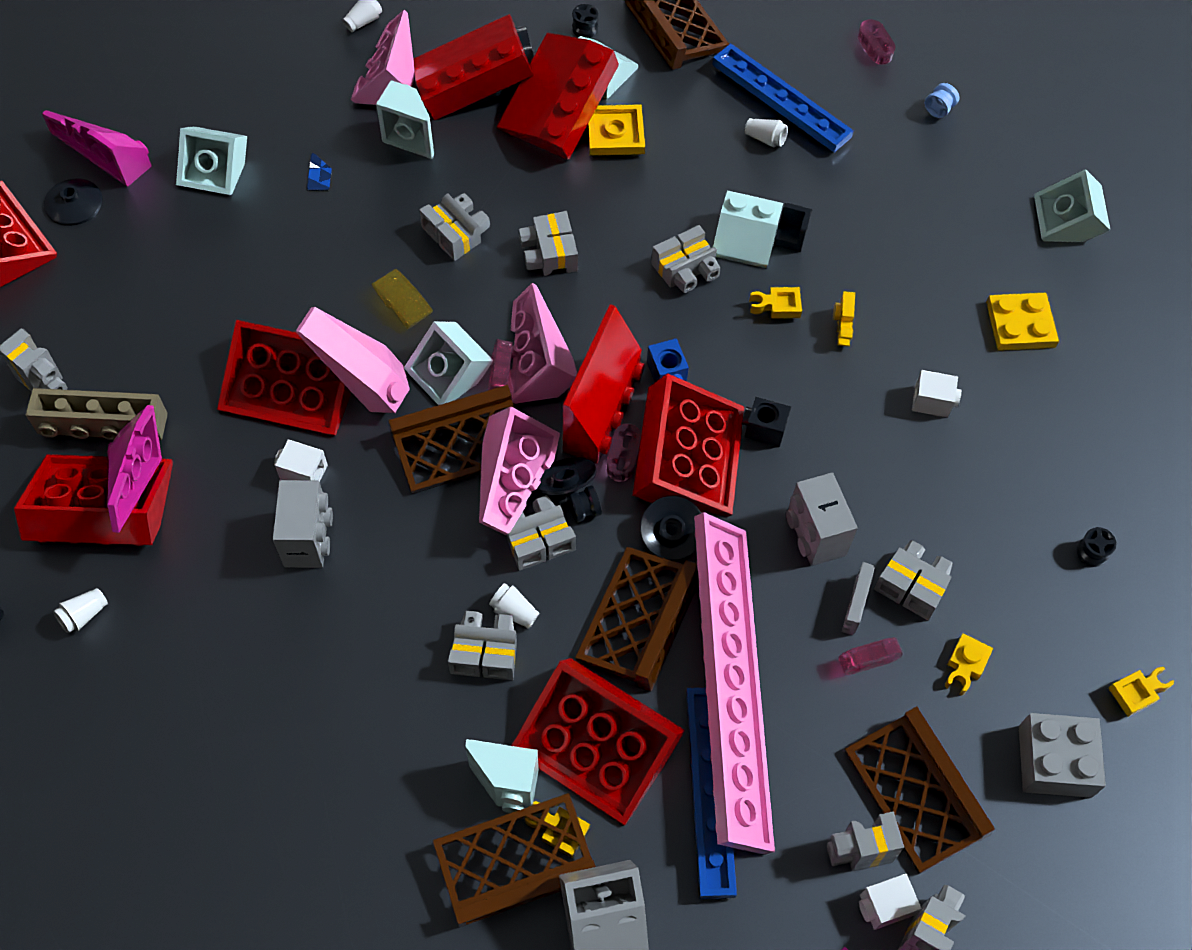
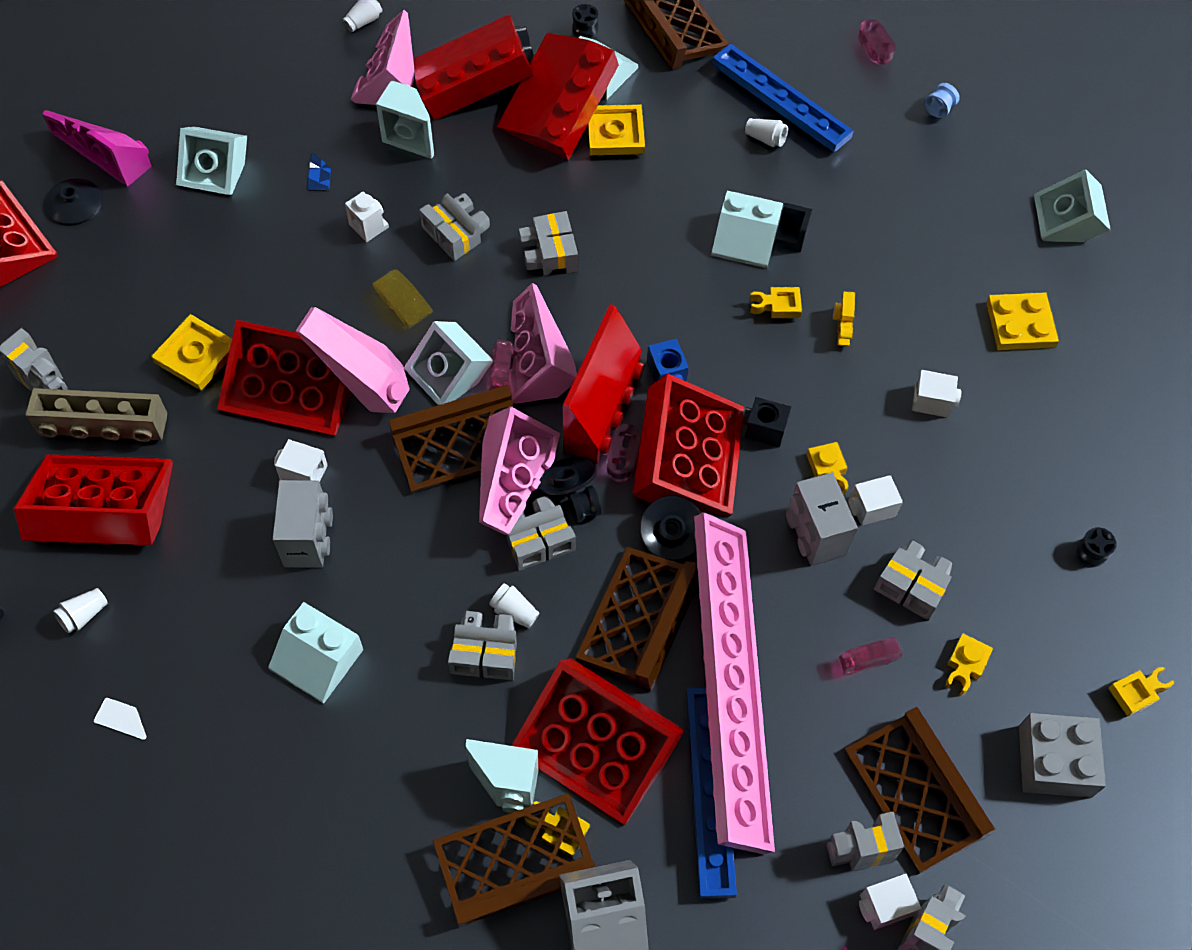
dark pink wedge [107,405,162,533] -> none
light grey hips [651,225,720,293] -> none
light grey tile [841,562,875,635] -> none
none -> white sticker [94,698,146,740]
none -> yellow plate [151,314,232,391]
none -> light aqua slope [268,602,363,704]
none -> white brick [345,192,389,242]
none -> yellow plate [806,442,848,495]
none -> white brick [848,475,903,526]

